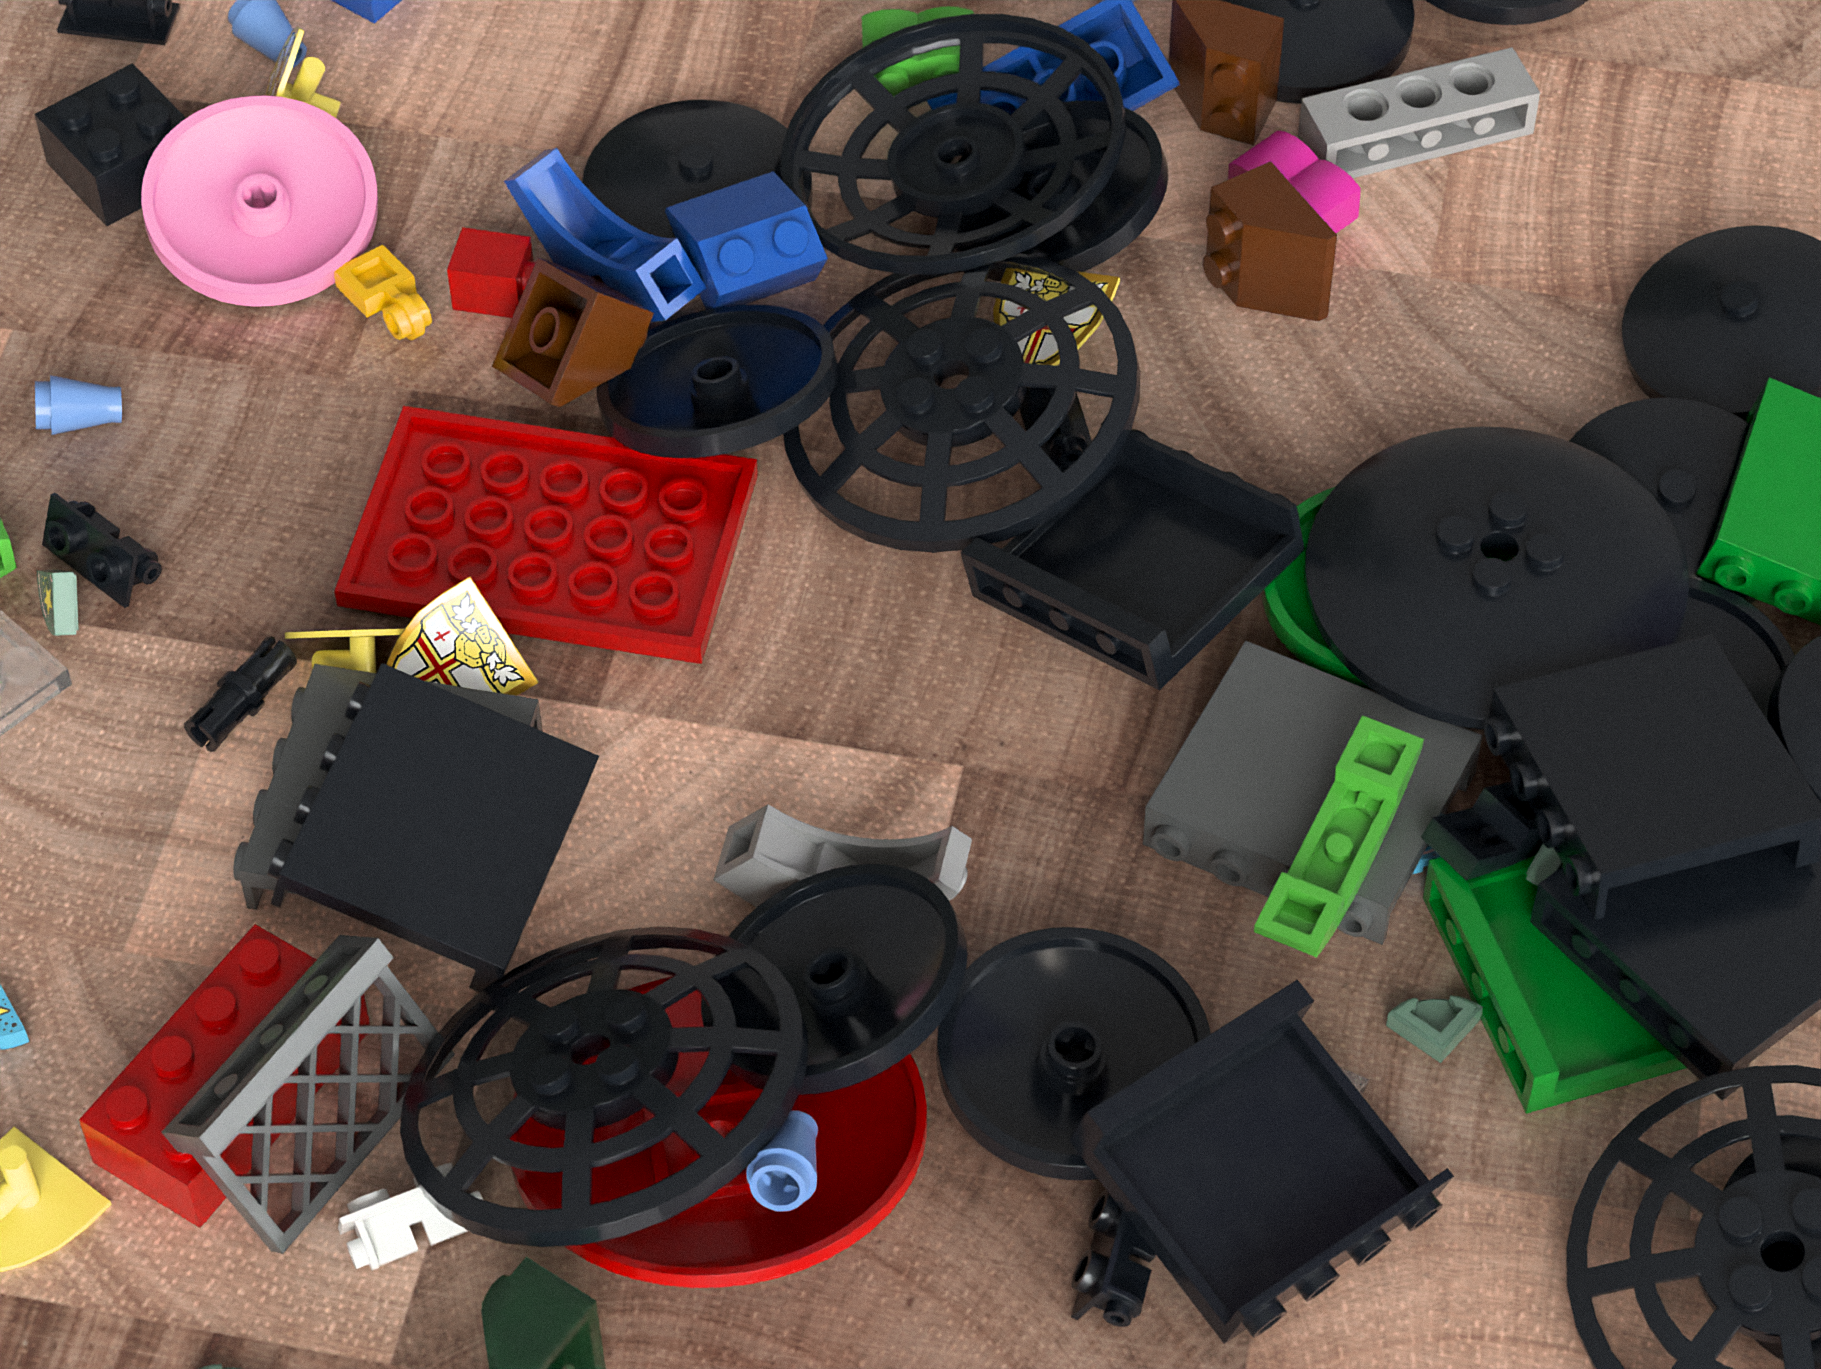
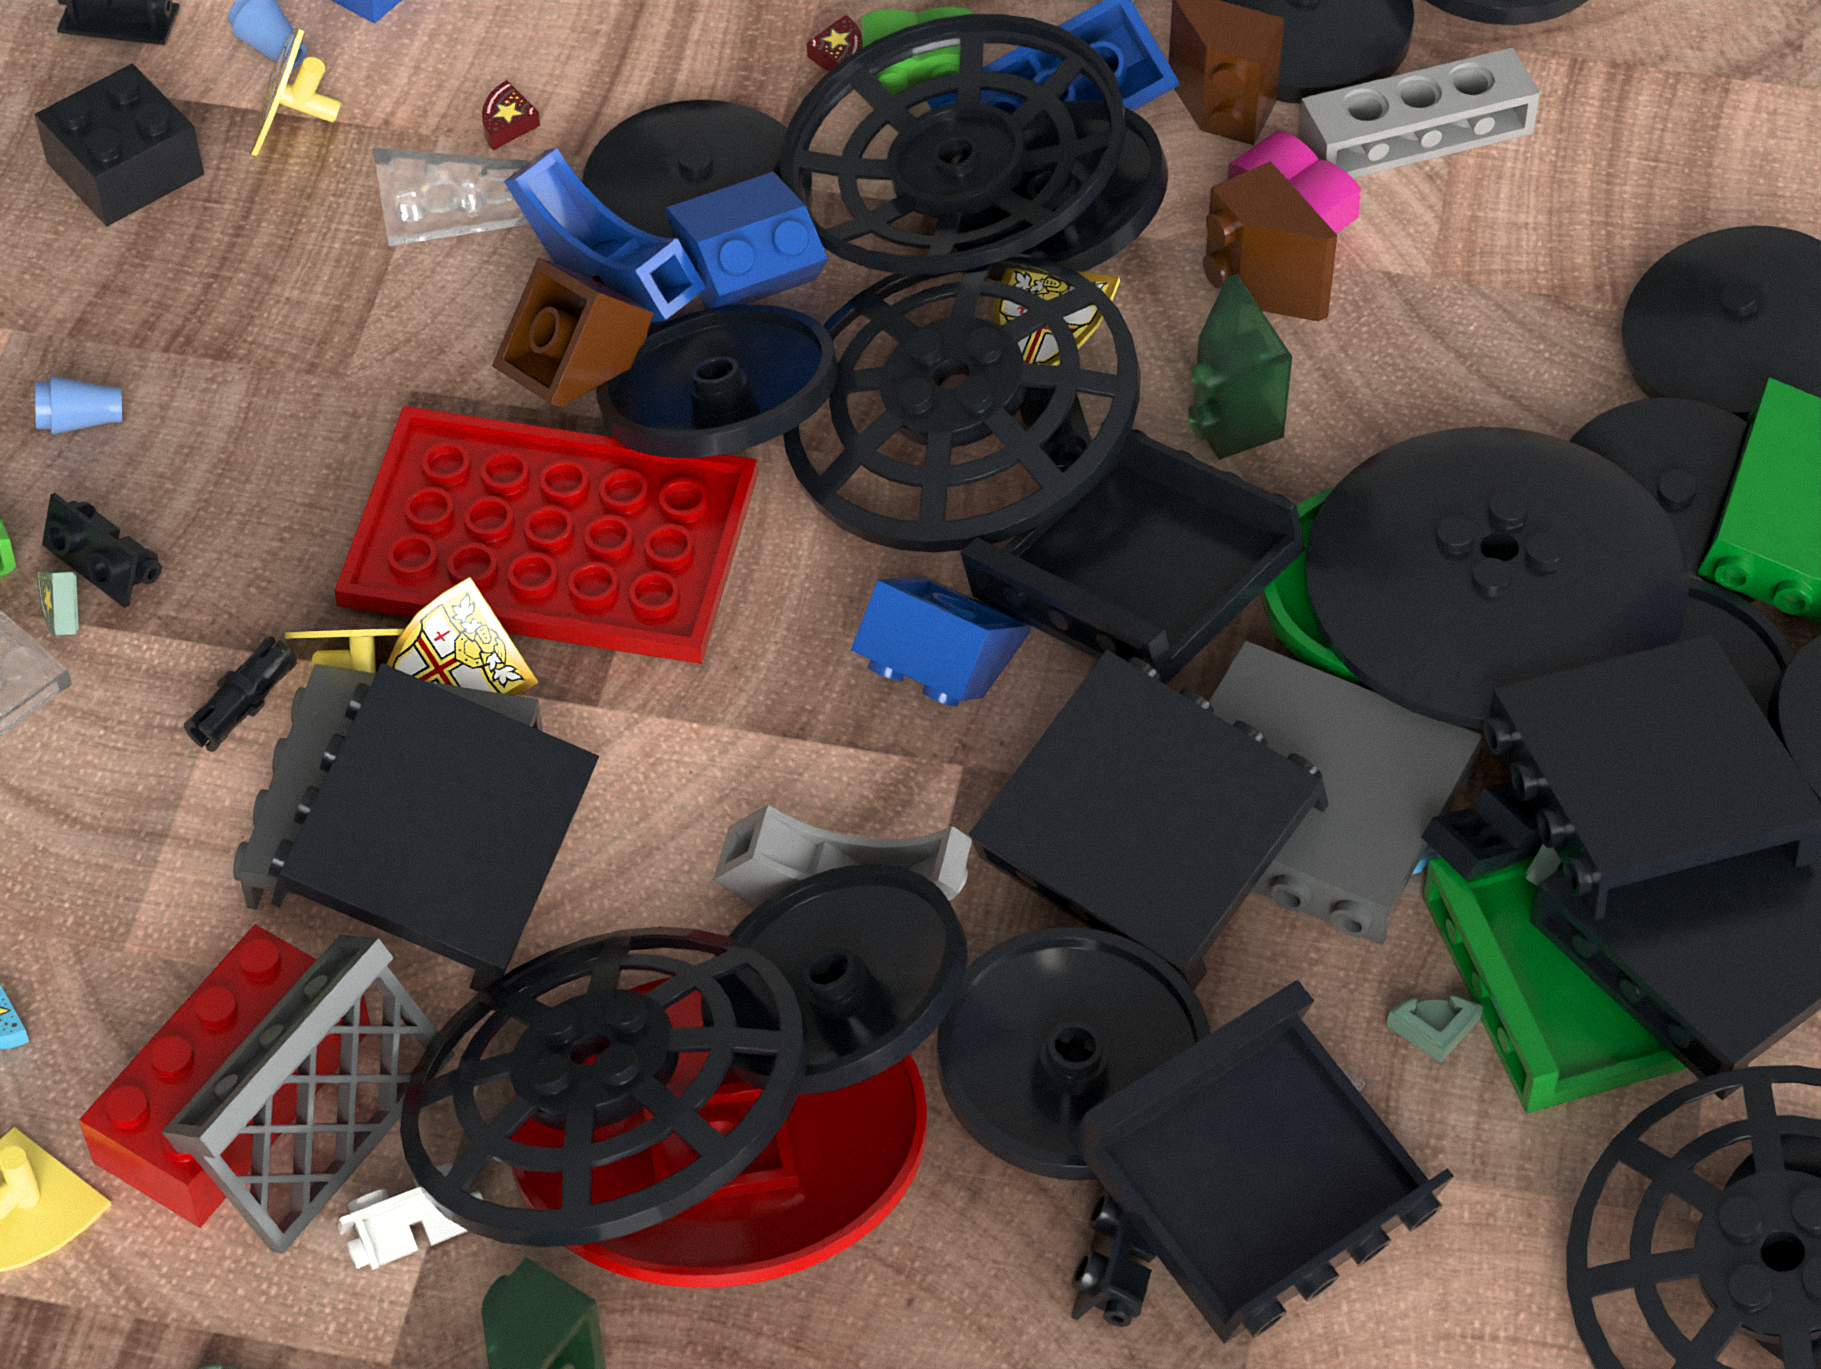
bright pink dish [141,96,378,306] -> none
yellow plate [334,244,432,340] -> none
red brick [447,227,536,318] -> none
medium blue cone [746,1111,818,1211] -> none
bright green slope [1254,715,1424,958] -> none
none -> clear wing [373,148,530,246]
none -> dark red tile [482,80,540,150]
none -> dark red tile [807,15,863,72]
none -> blue slope [851,576,1031,706]
none -> black panel [969,650,1329,991]
none -> clear green slope [1188,274,1292,460]

